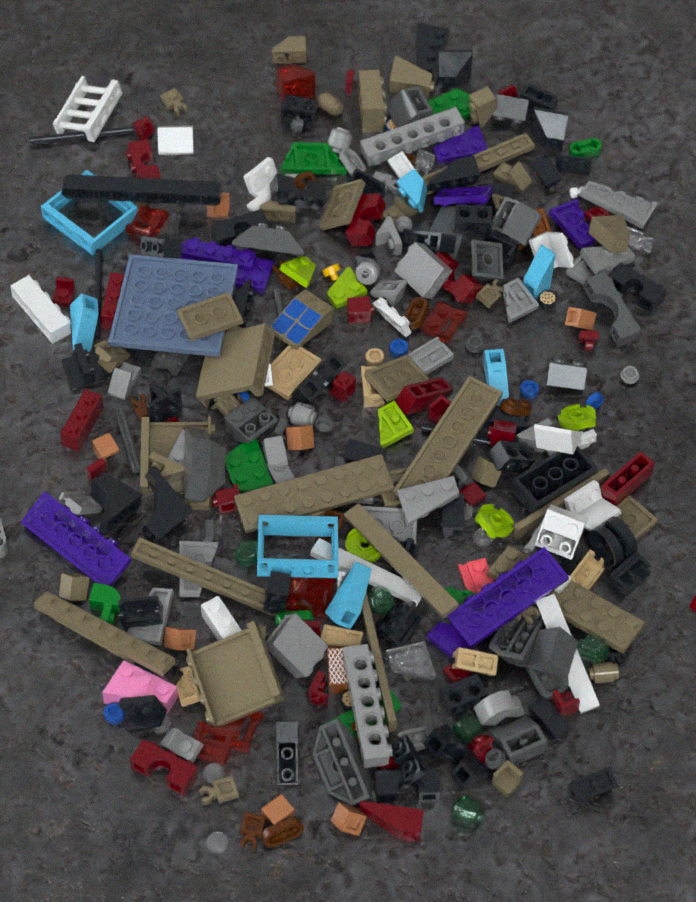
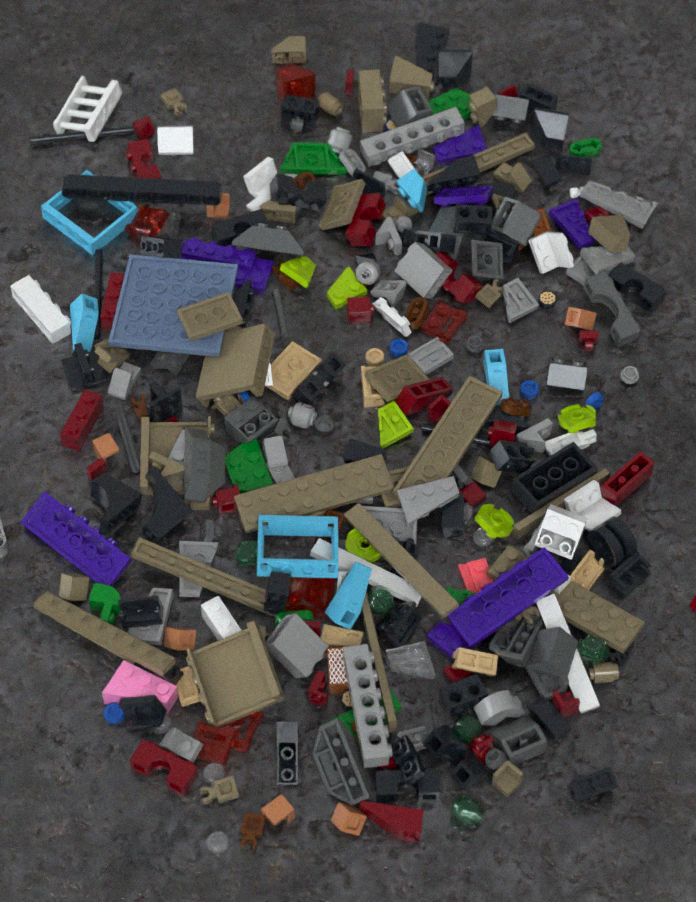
dark red bracket [52,277,76,307] -> none
light grey plate [59,491,103,515] -> none
reddish brown plate [262,817,304,848] -> none
slope [269,289,334,350] -> none
nougat panel [286,425,314,450] -> none
yellow tile [322,263,341,281] -> none
dark red brick [330,370,356,403] -> none
medium azure slope [523,244,556,300] -> none
white slope [534,424,582,454] -> none
dark tan tile [616,495,658,541] -> none
clear plate [627,226,655,252] -> none

